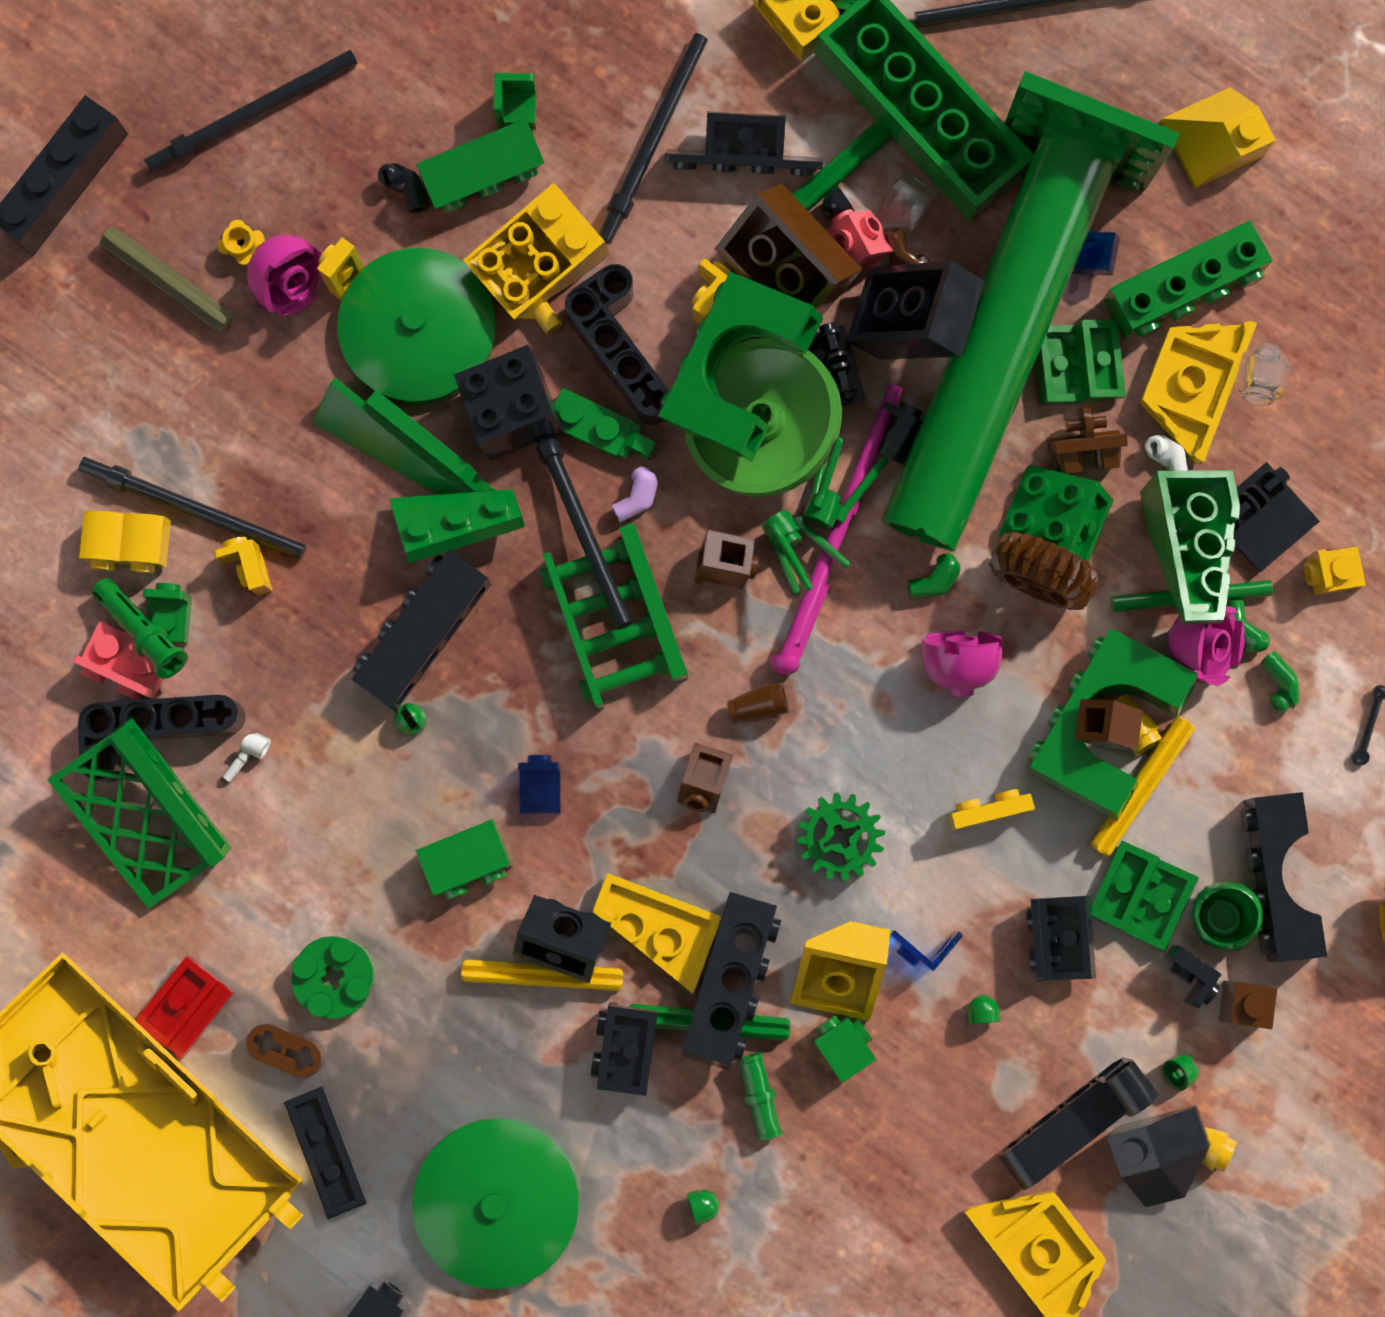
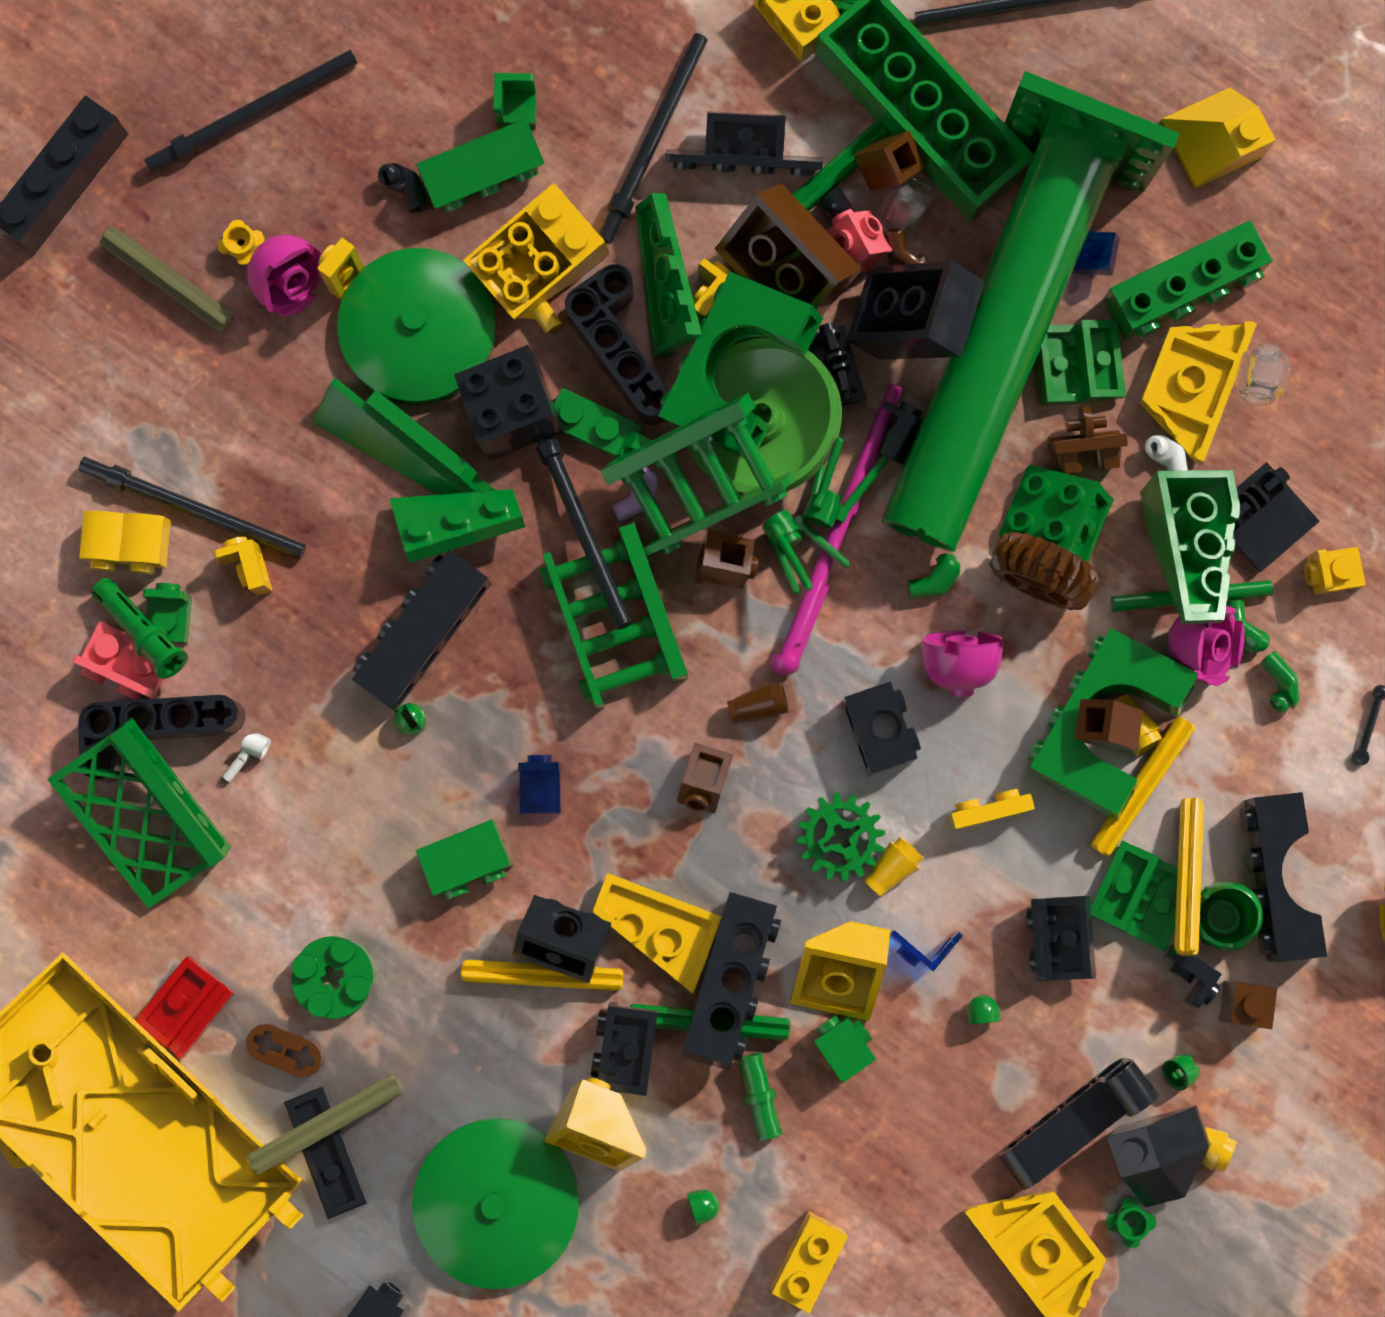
none -> olive axle [246,1075,401,1175]
none -> yellow slope [544,1078,646,1172]
none -> green fence [600,392,794,556]
none -> green wing [635,193,702,358]
none -> yellow brick [770,1211,848,1314]
none -> black brick [842,681,921,777]
none -> reddish brown brick [854,130,926,191]
none -> yellow cone [864,836,924,897]
none -> green plate [1106,1197,1156,1248]
none -> yellow axle [1174,798,1204,956]

